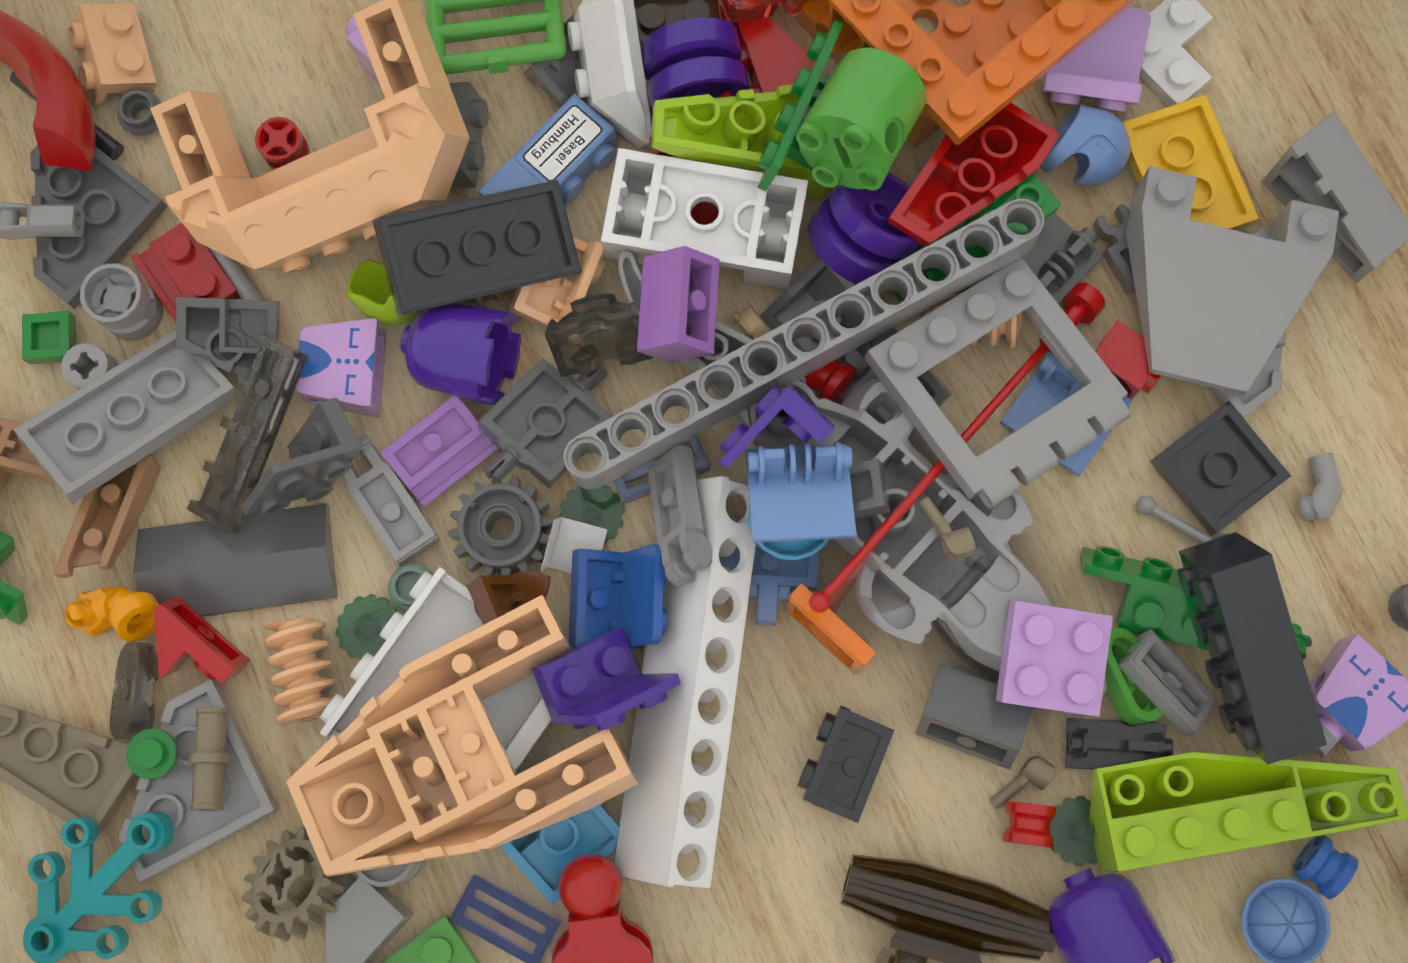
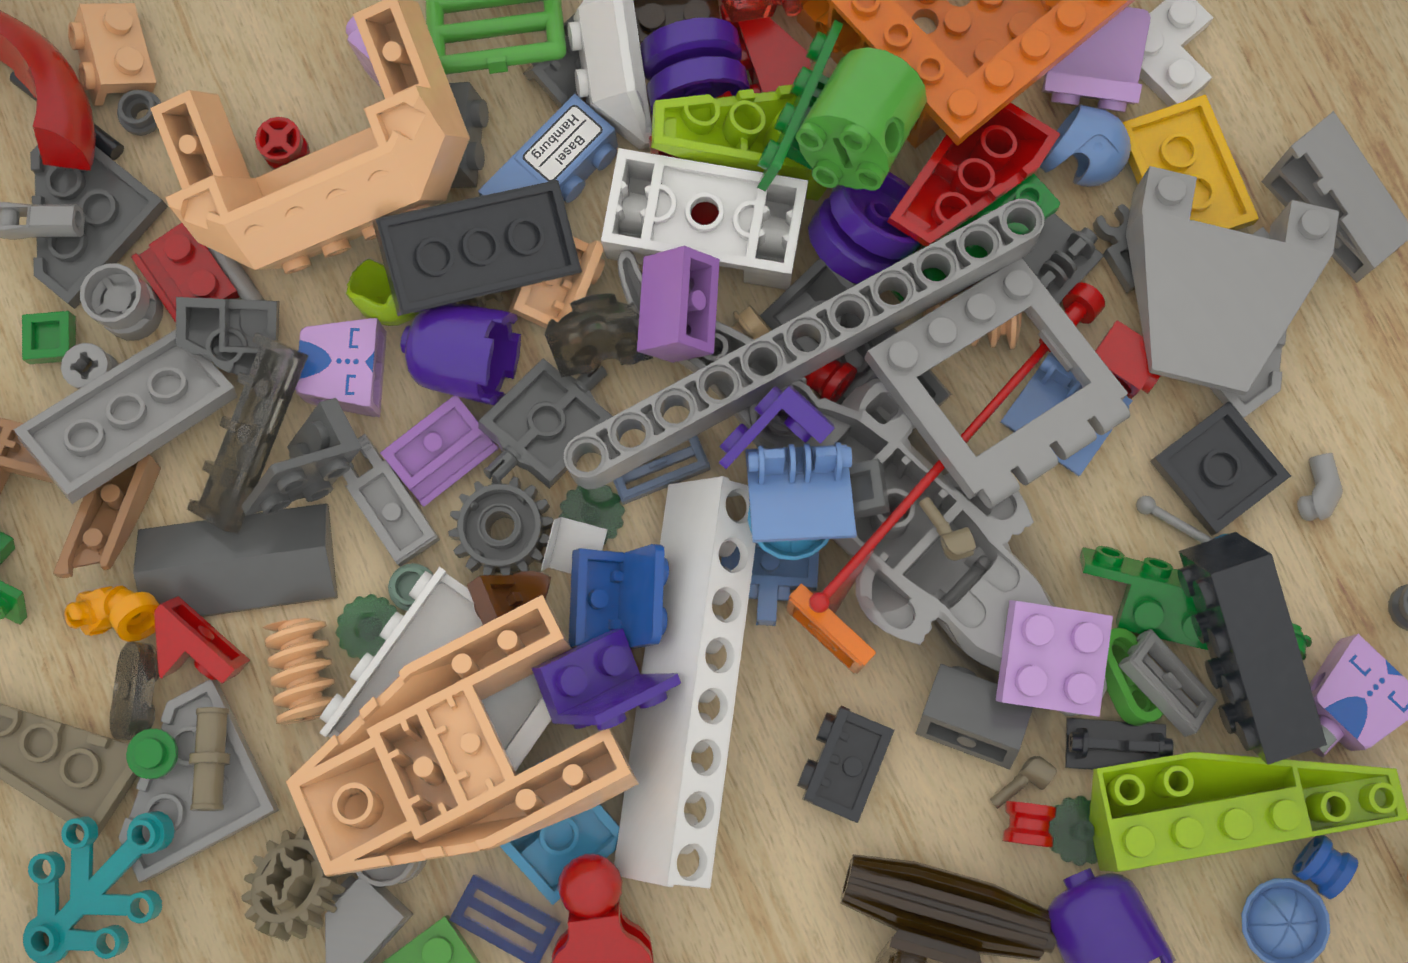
light grey hinge [648,444,713,587] -> none

